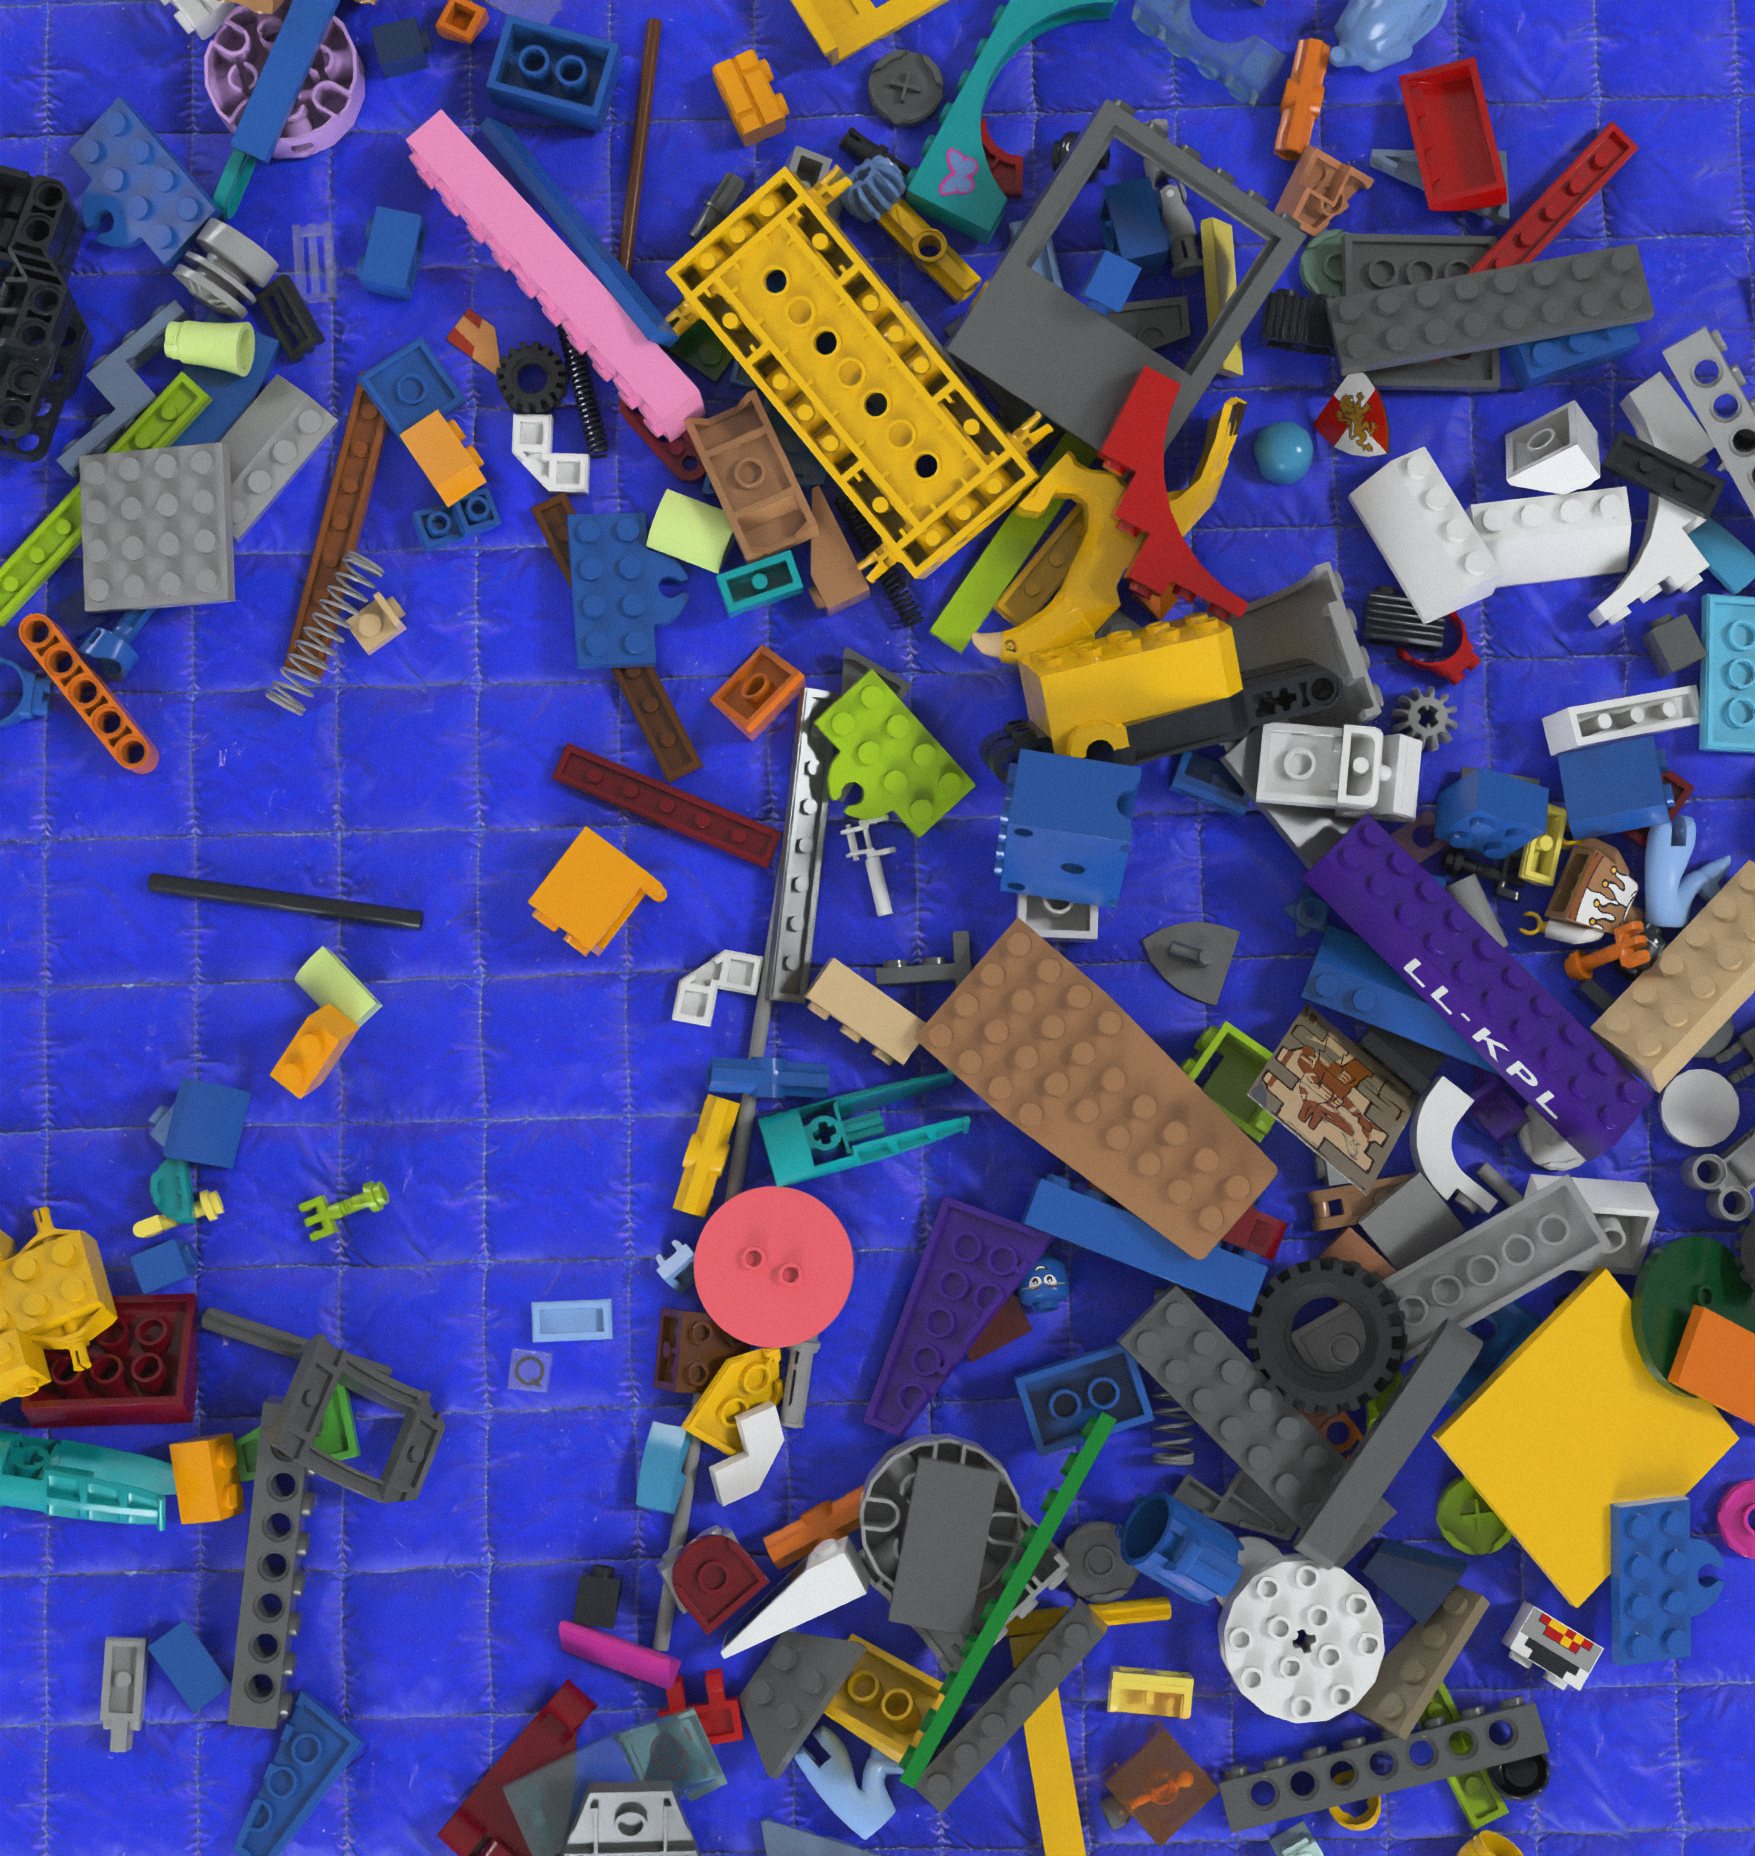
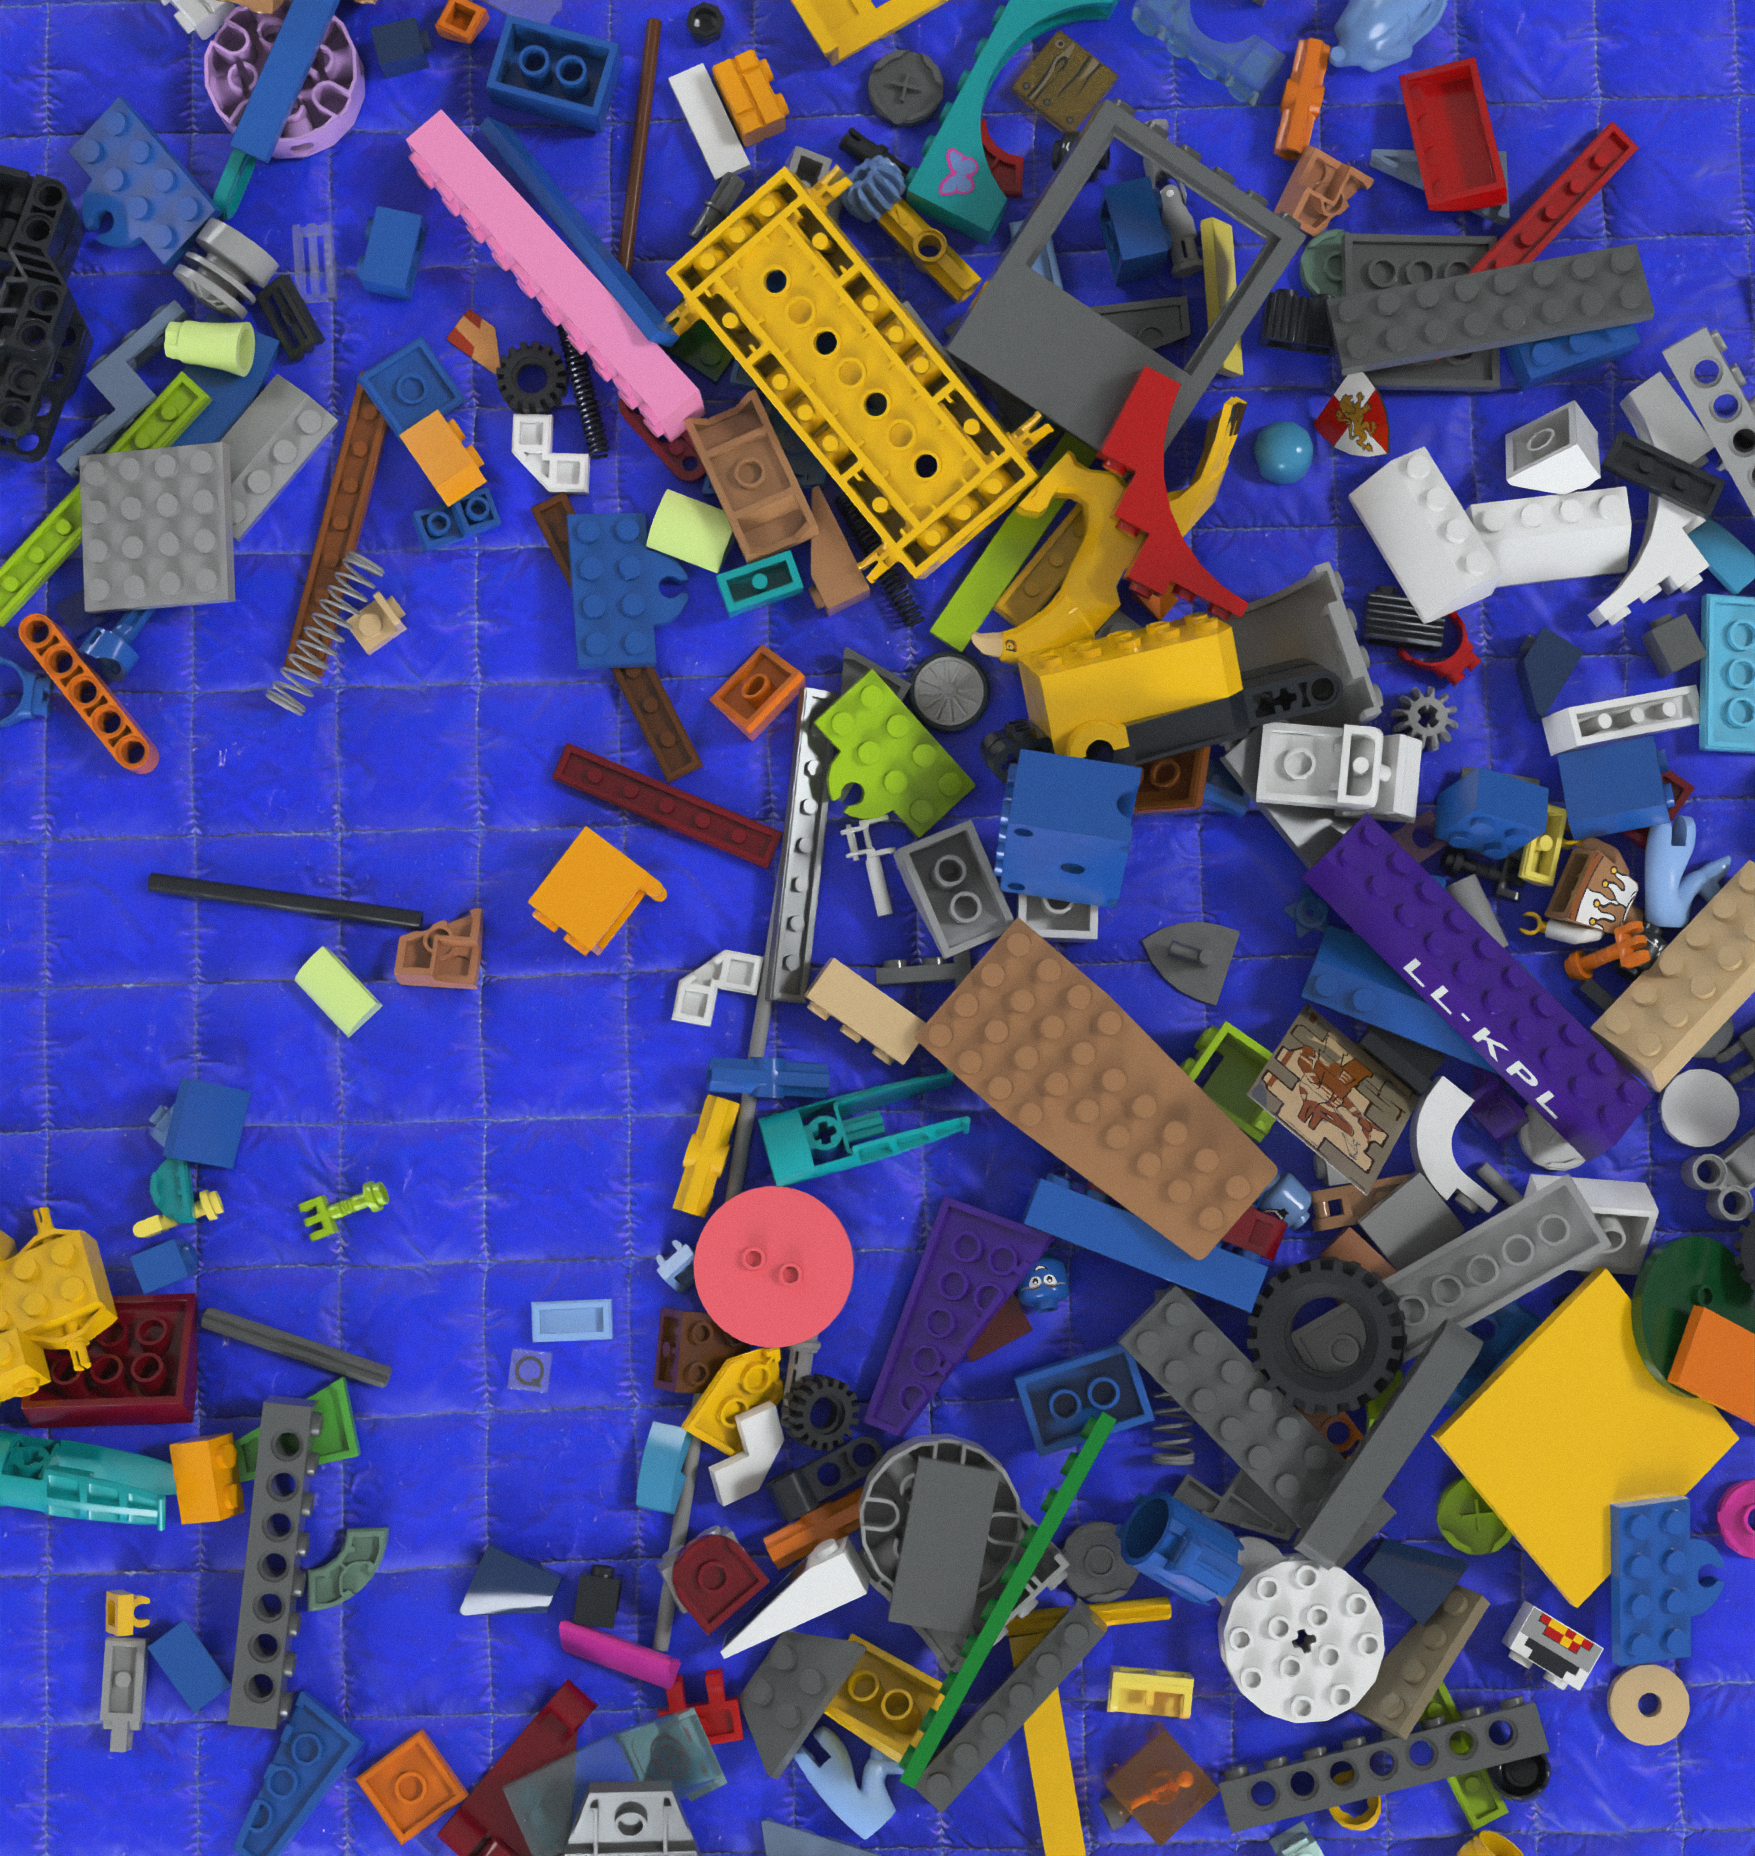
dark grey wedge [262,1334,446,1504] -> none
light orange brick [270,1003,360,1099] -> none
blue brick [1080,250,1142,317] -> none
none -> yellow tile [105,1589,150,1636]
none -> sand green tile [308,1526,389,1612]
none -> orange tile [355,1728,469,1846]
none -> nougat slope [394,908,484,990]
none -> dark blue slope [458,1543,564,1616]
none -> white tile [668,63,751,184]
none -> black tile [686,2,725,45]
none -> black piece [764,1437,883,1521]
none -> black tyre [781,1374,860,1451]
none -> light grey slope [893,819,1014,959]
none -> light grey wheel [908,651,990,732]
none -> clear yellow tile [1011,30,1119,134]
none -> dark orange tile [1133,746,1211,814]
none -> medium blue head [1257,1172,1312,1231]
none -> dark blue slope [1515,627,1584,723]
none -> tan tile [1607,1662,1690,1746]

